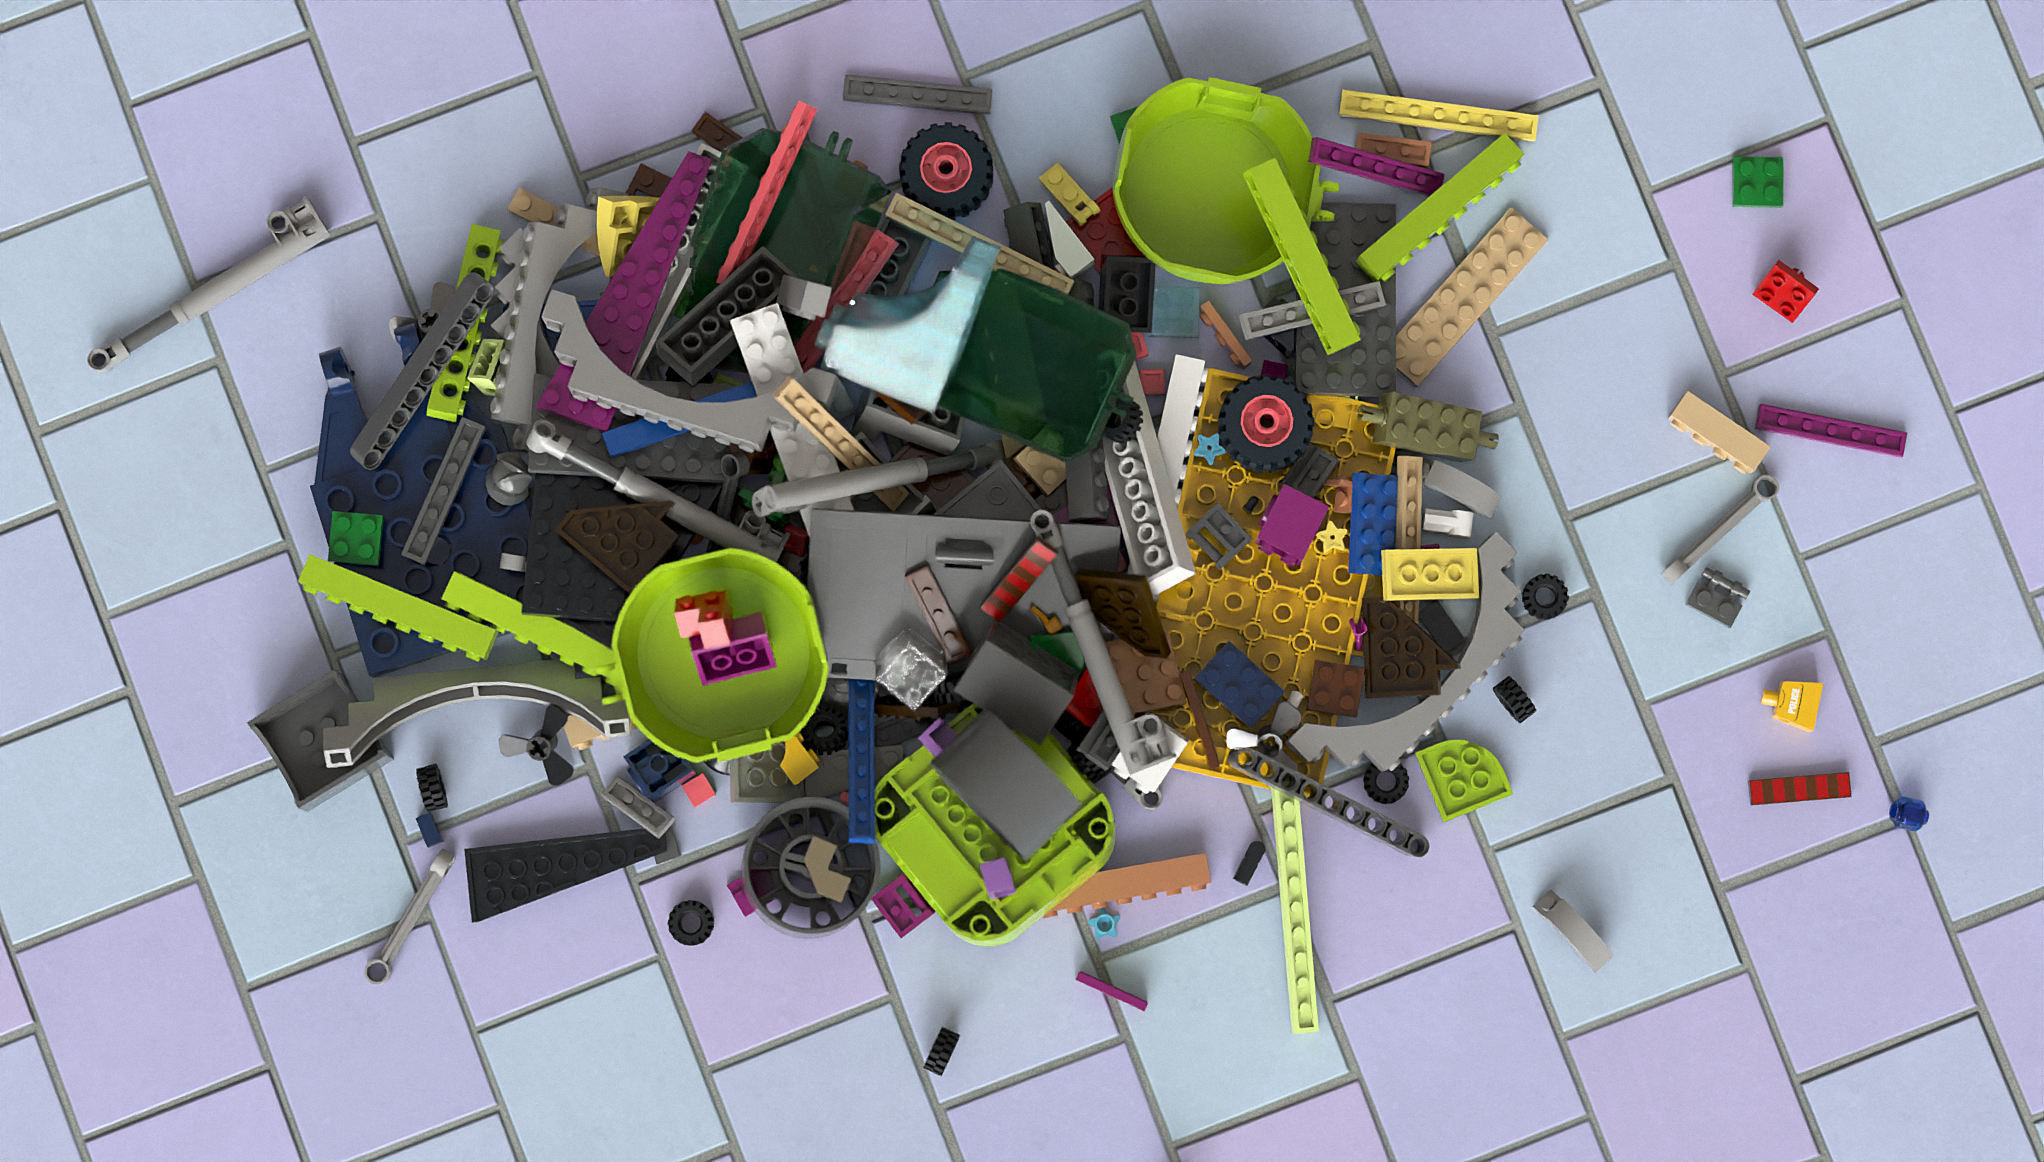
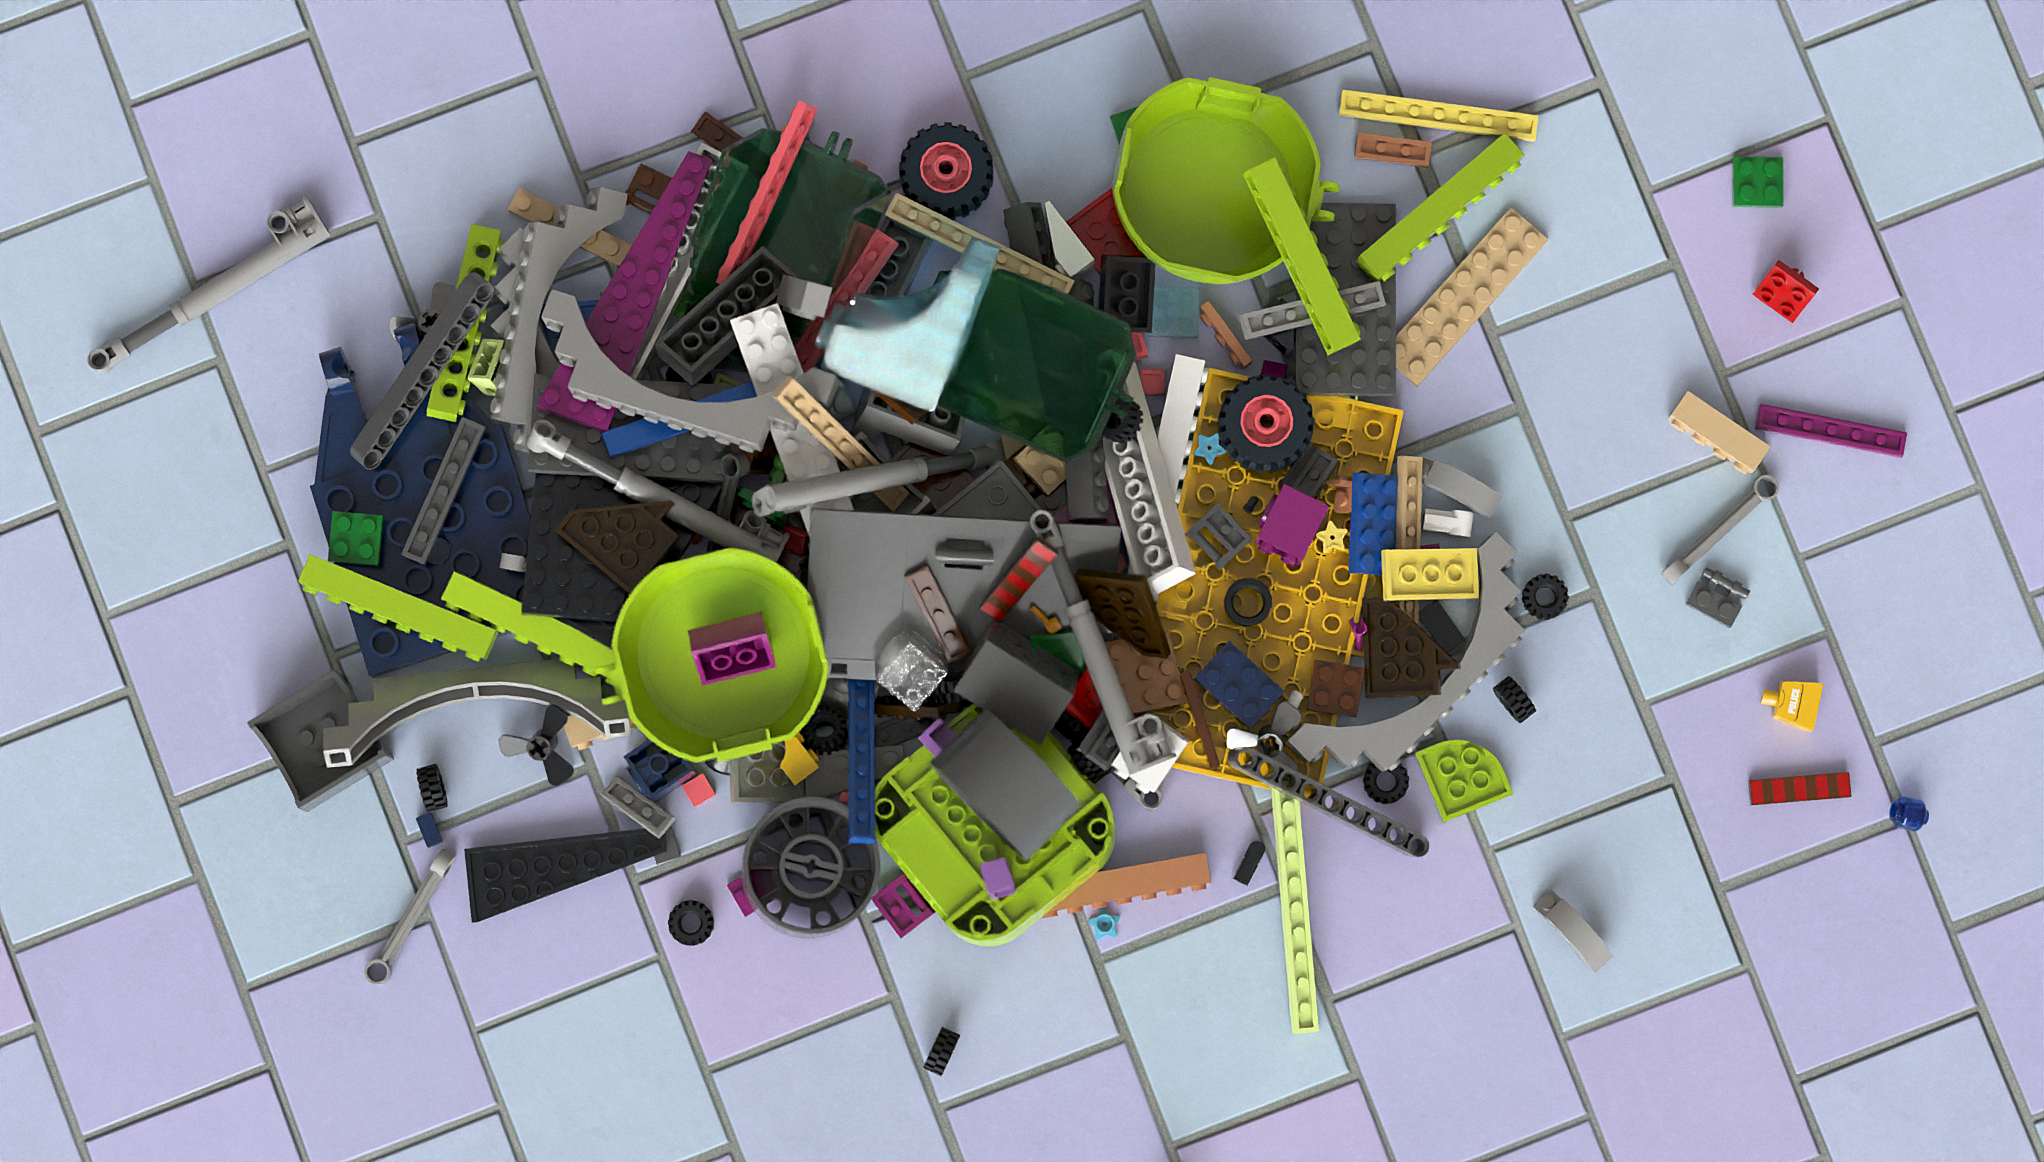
dark grey helmet [486,452,533,505] -> none
light yellow brick [597,196,660,277] -> none
brick [674,590,733,648] -> none
dark tan tile [804,836,851,903] -> none
flat silver tile [843,75,993,115] -> none
light yellow plate [1039,162,1100,226] -> none
magenta tile [1075,971,1148,1011] -> none
magenta tile [1308,137,1445,196] -> none
olive brick [1357,392,1499,462] -> none
none -> black tyre [1224,578,1272,627]

